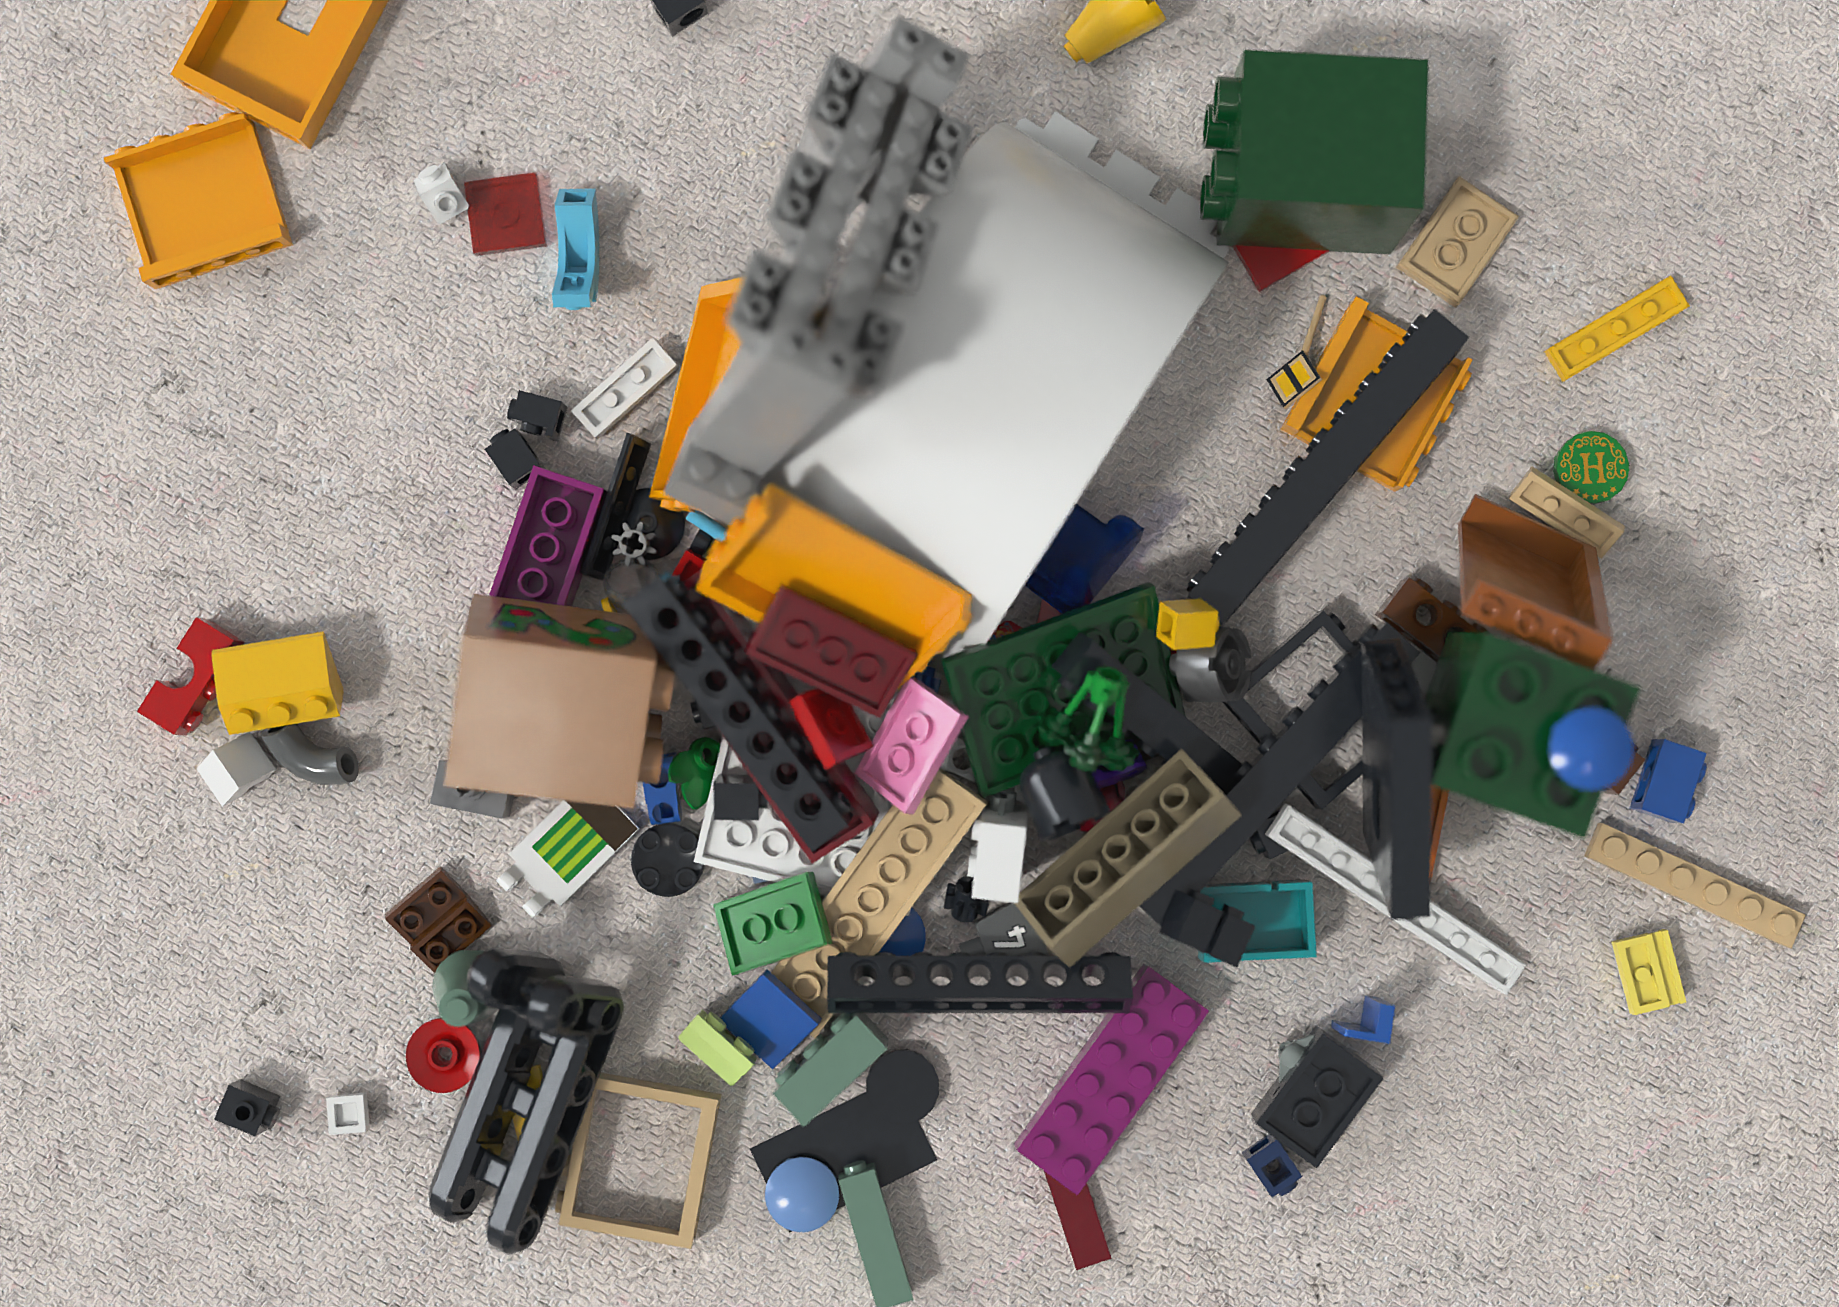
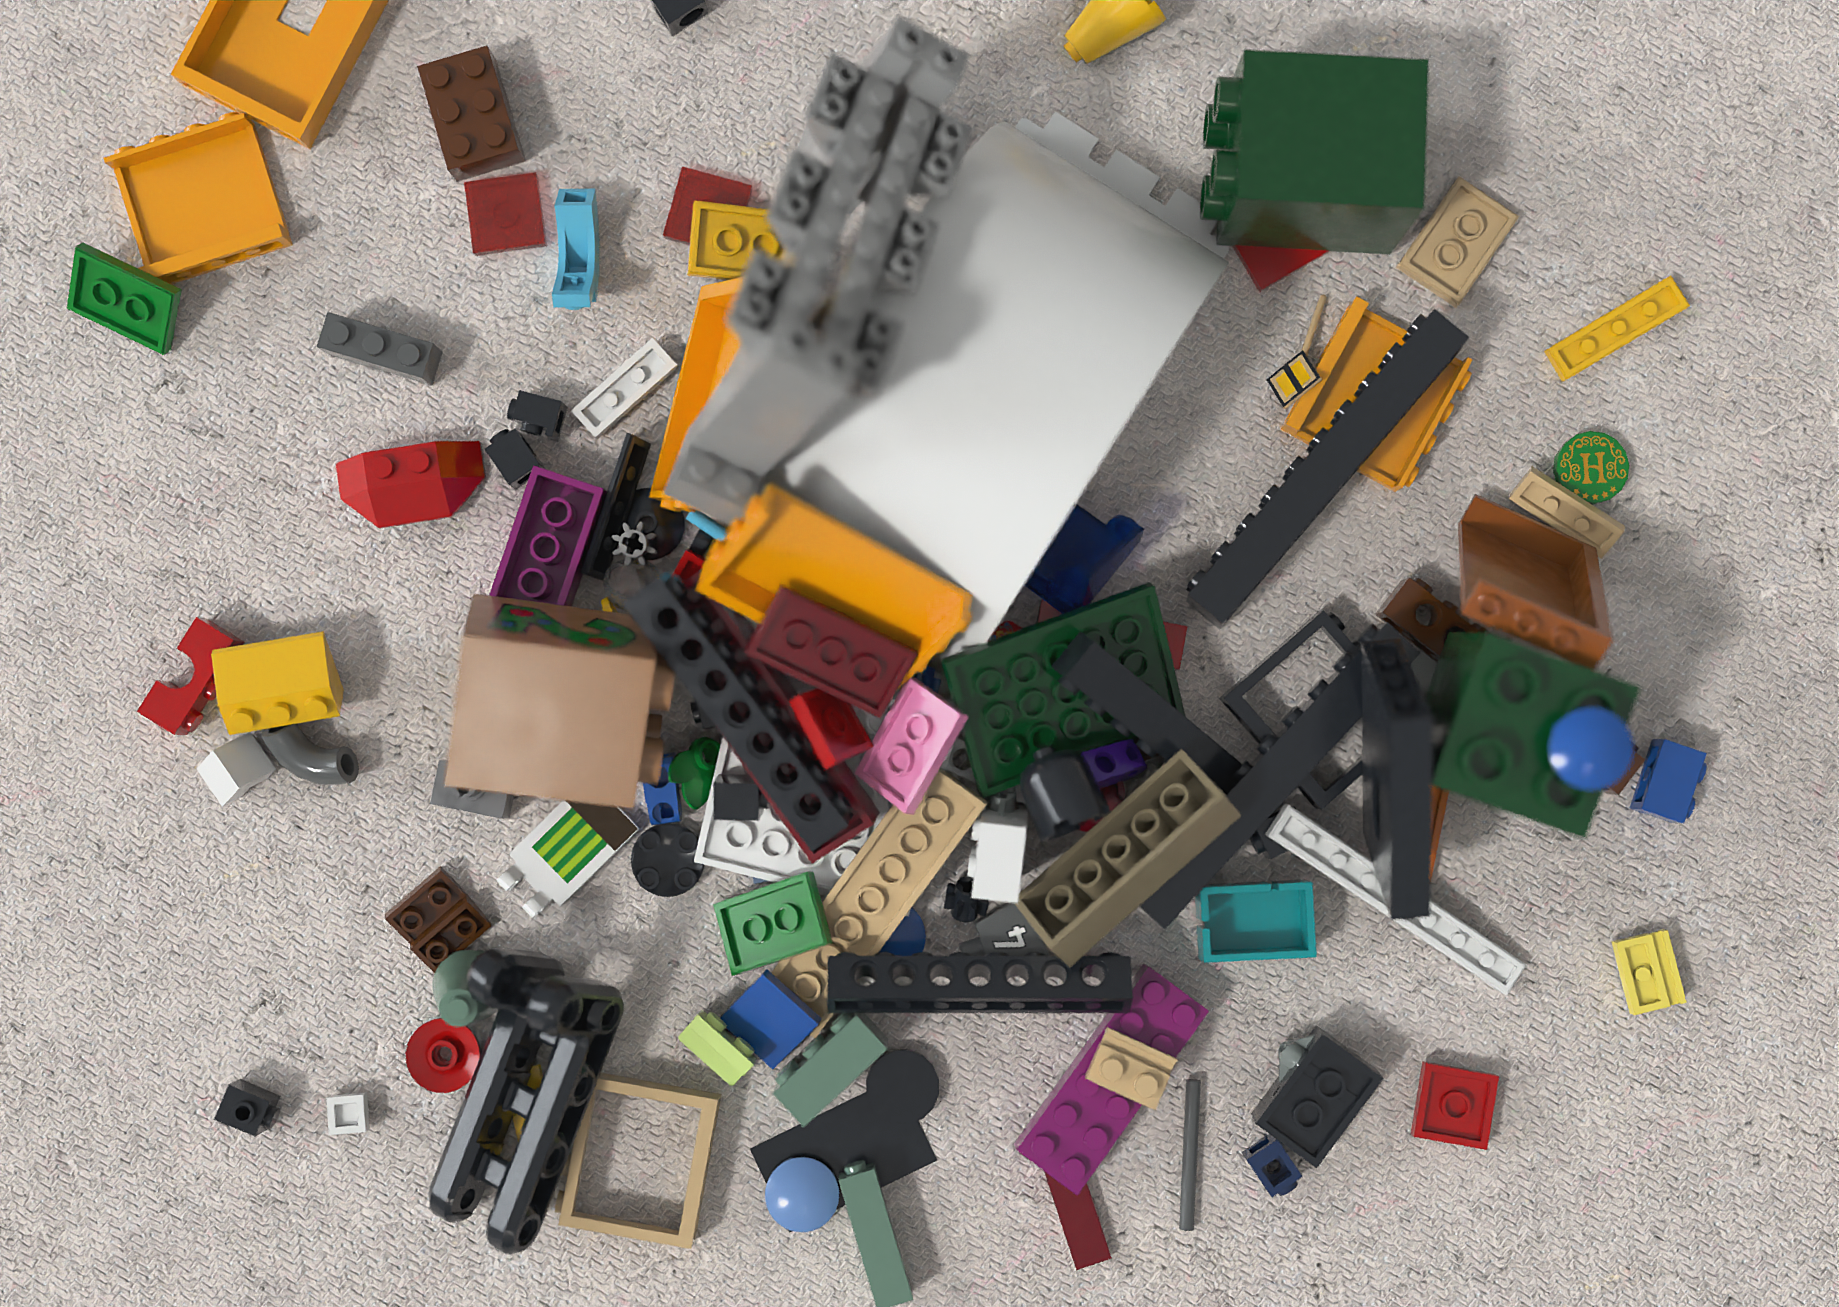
white bracket [413,162,469,224] -> none
plant [1037,666,1140,772] -> none
yellow brick [1156,598,1219,650] -> none
black piece [1159,890,1256,968] -> none
flat silver brick [1169,627,1252,702] -> none
blue panel [1331,995,1395,1044] -> none
tan plate [1584,823,1806,949] -> none
none -> green tile [67,242,182,355]
none -> dark grey brick [317,312,443,386]
none -> red wedge [336,441,486,529]
none -> reddish brown brick [417,45,526,182]
none -> clear red tile [663,166,753,245]
none -> yellow tile [687,200,785,280]
none -> tan plate [1085,1027,1177,1110]
none -> dark grey bar [1179,1079,1201,1231]
none -> red plate [1410,1061,1499,1150]

